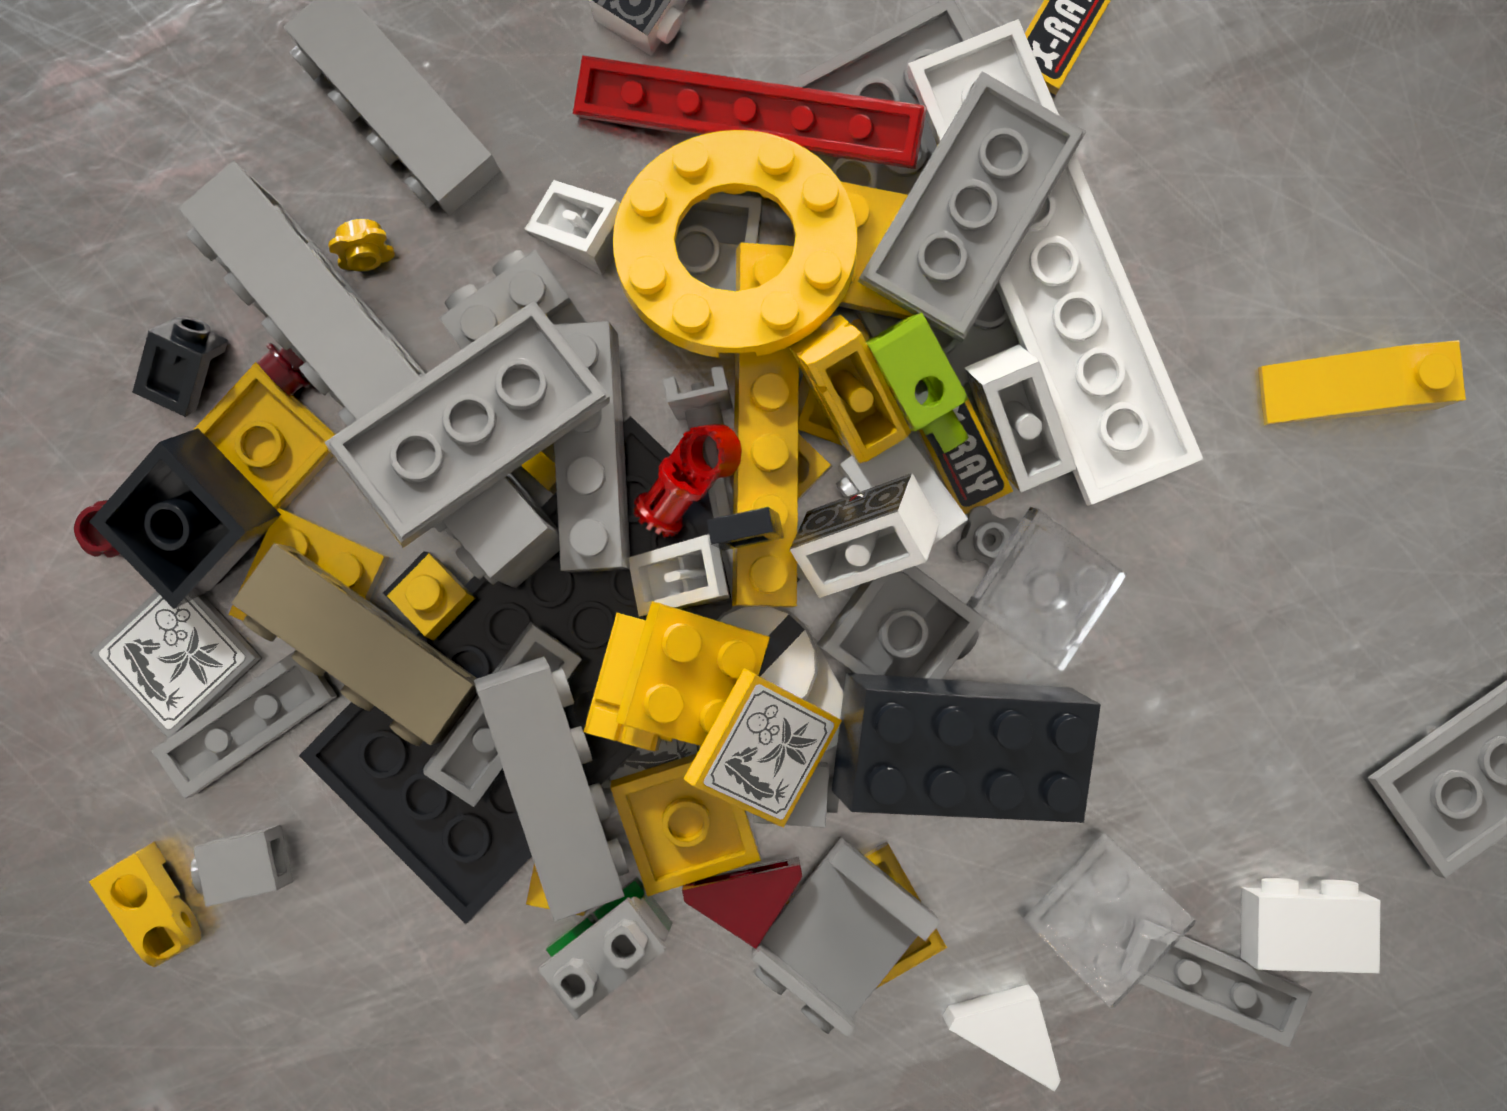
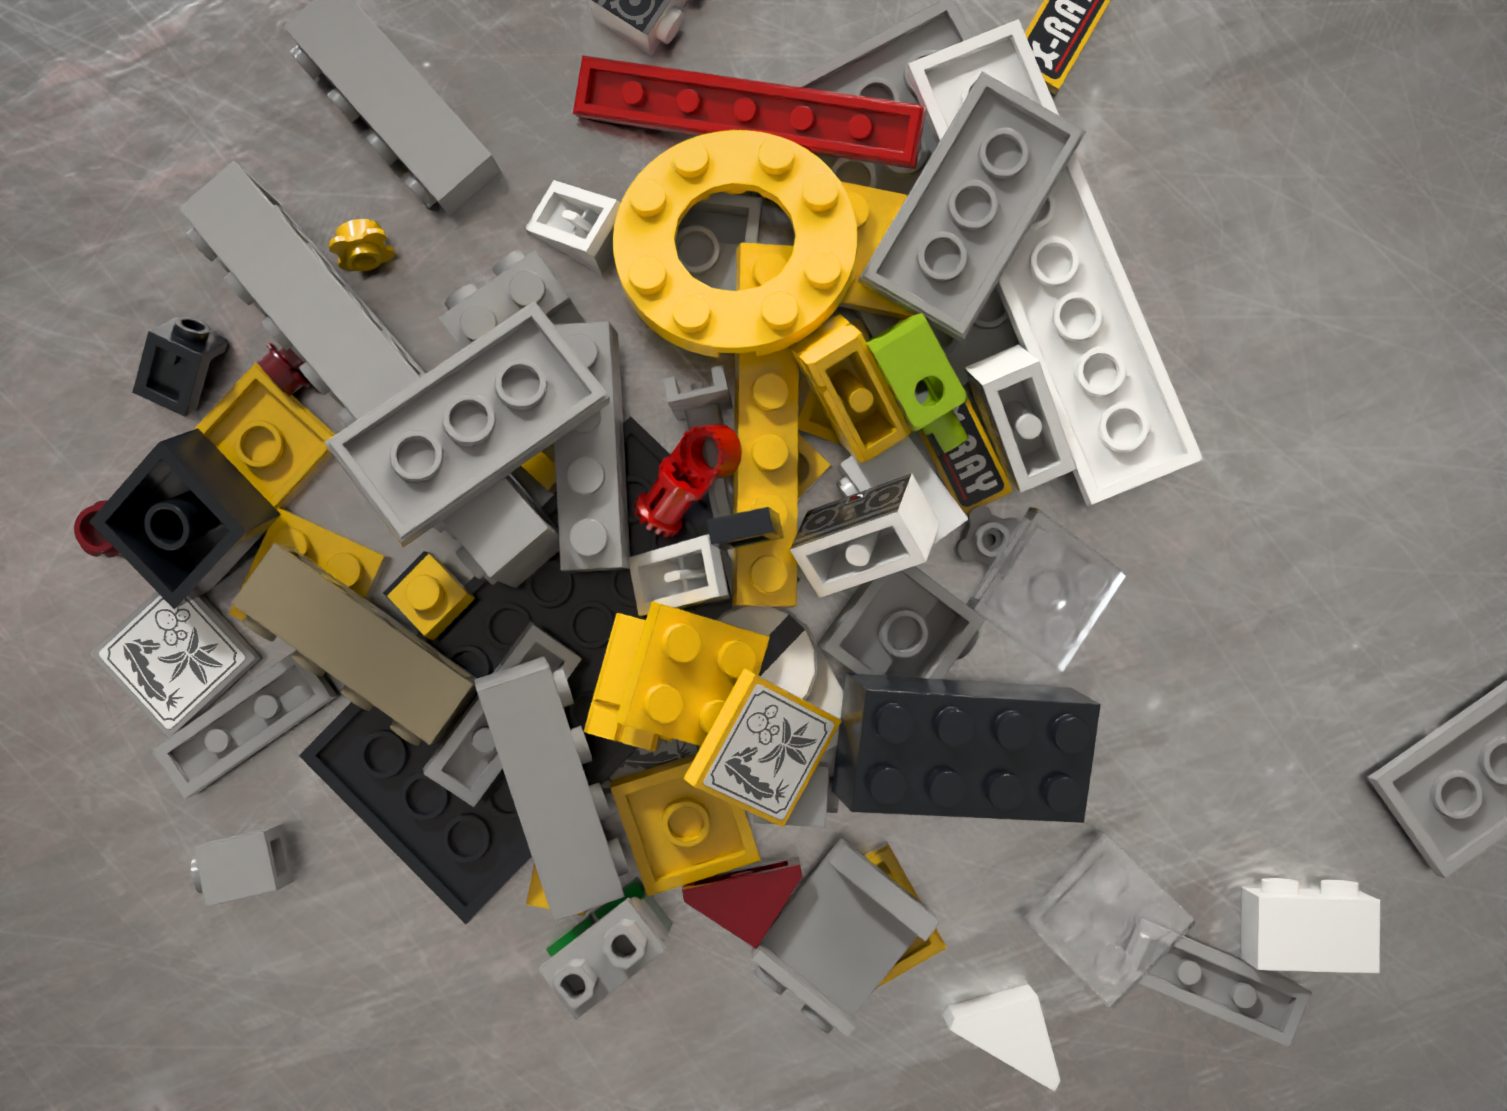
yellow leg [89,841,201,967] -> none
yellow slope [1258,340,1466,425] -> none

